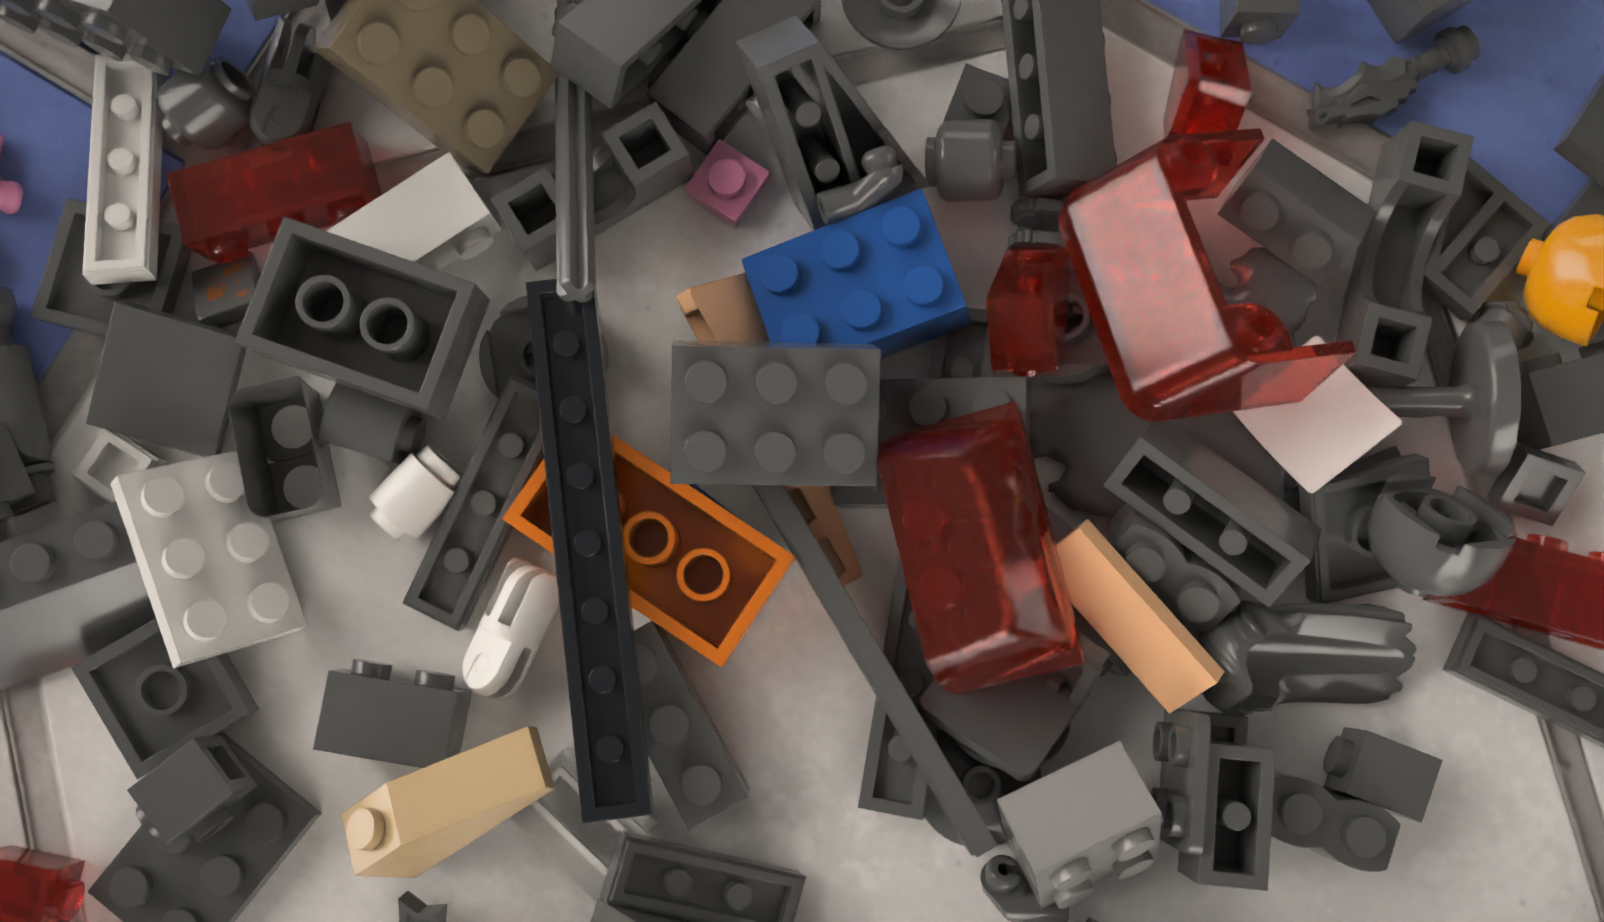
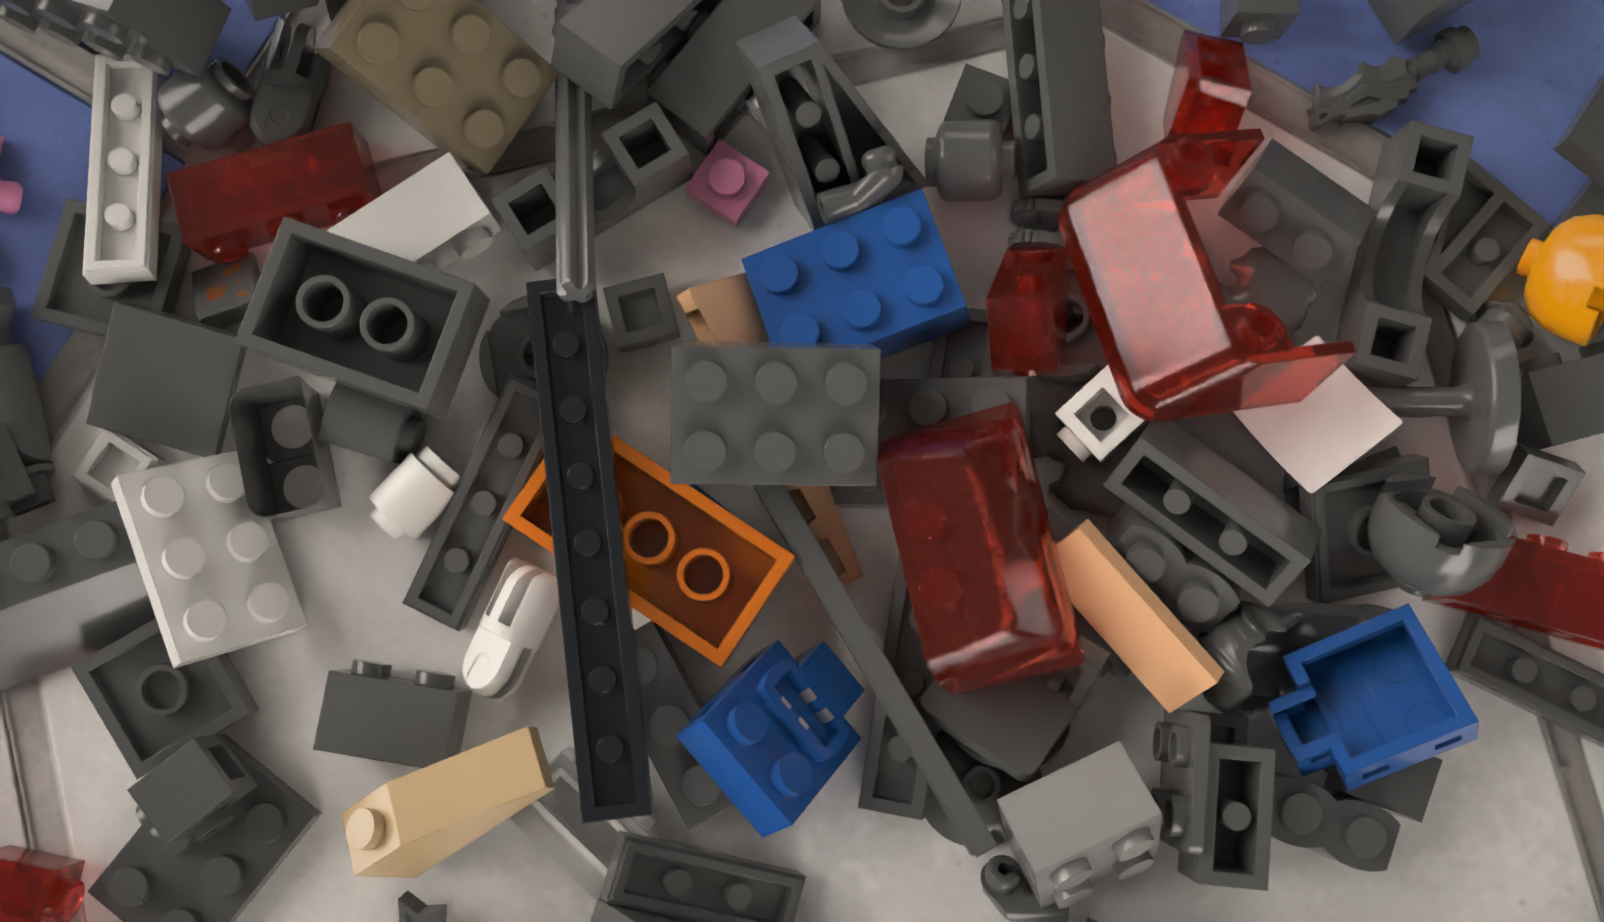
none -> dark grey plate [603,273,681,352]
none -> blue piece [676,640,865,838]
none -> white brick [1055,360,1159,464]
none -> blue piece [1267,603,1479,791]

